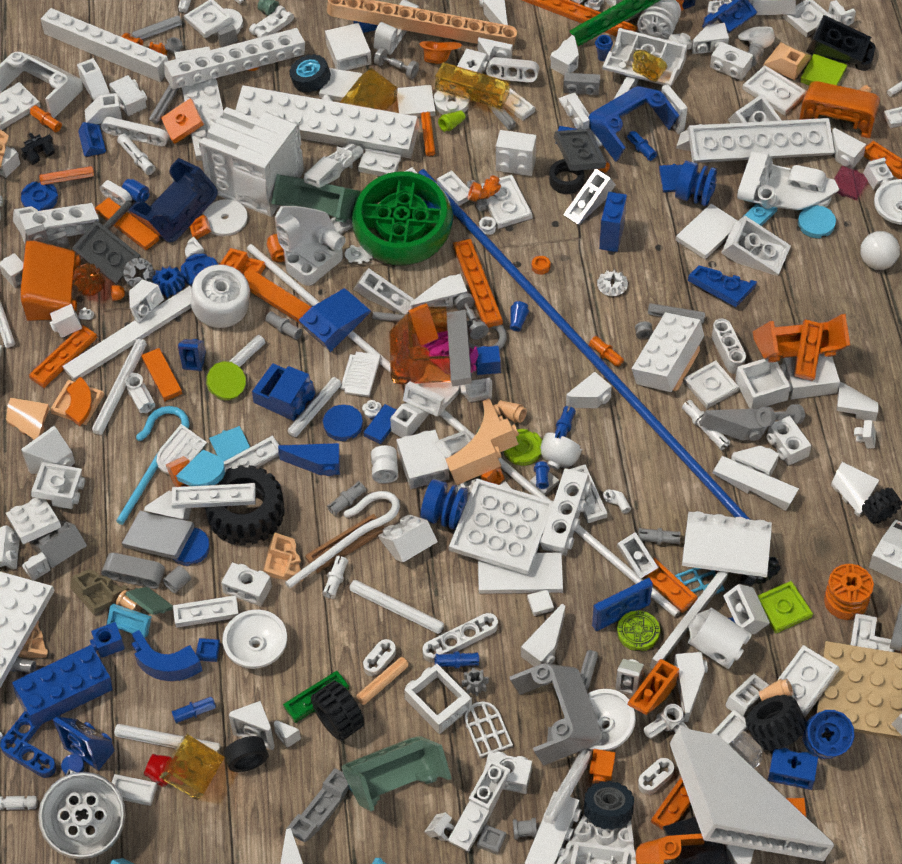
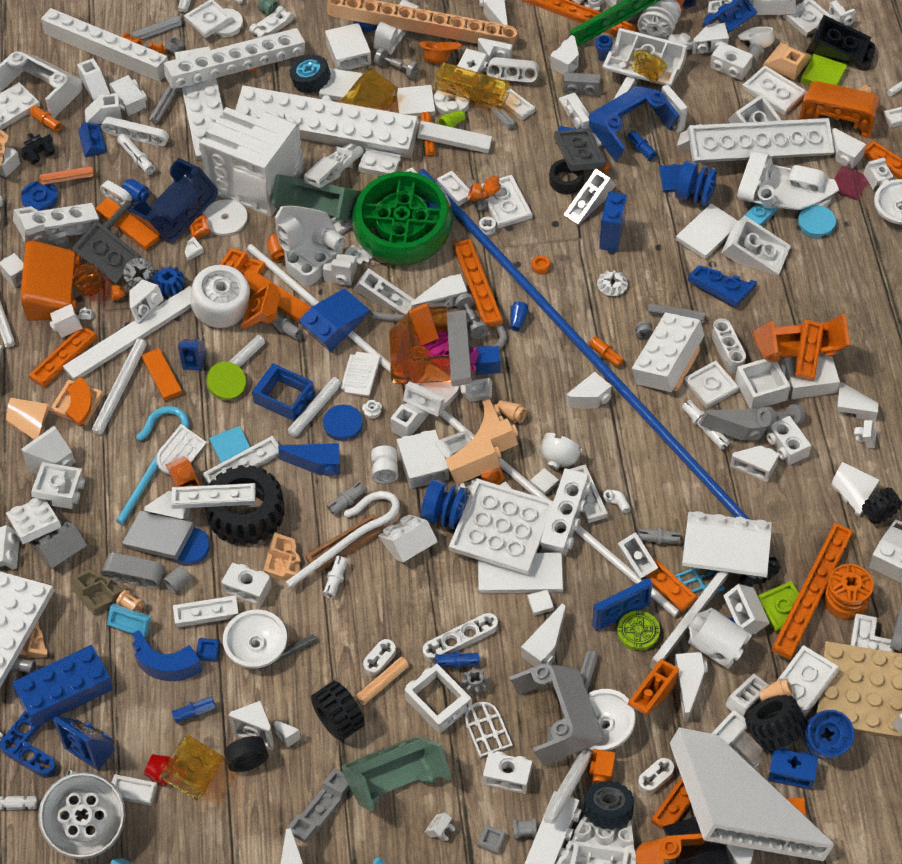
white bracket [22,552,50,581] -> none
blue tile [61,754,85,775] -> none
blue brick [90,622,125,658] -> none
white axle [114,724,221,756] -> none
white piece [125,373,155,414] -> none
sand green piece [125,587,173,615] -> none
orange plate [161,98,205,144] -> none
medium azure tile [176,450,225,486] -> none
blue tile [181,253,218,286] -> none
light grey tile [217,25,237,47] -> none
blue brick [269,366,312,415] -> none
green tile [283,671,349,723] -> none
white axle [350,580,444,634] -> none
blue tile [364,404,397,444] -> none
white slope [448,759,510,853] -> none
white piece [496,130,536,176] -> none
lime tile [503,429,542,466] -> none
blue pin [534,461,550,489] -> none
blue pin [555,406,576,439] -> none
white slope [615,659,644,696] -> none
white axle [643,704,689,739] -> none
white slope [712,456,799,511] -> none
white piece [860,231,900,270] -> none
none -> orange slope [240,282,282,329]
none -> dark grey bar [258,634,317,671]
none -> white brick [323,253,357,286]
none -> white tile [417,121,492,153]
none -> orange tile [771,523,854,660]

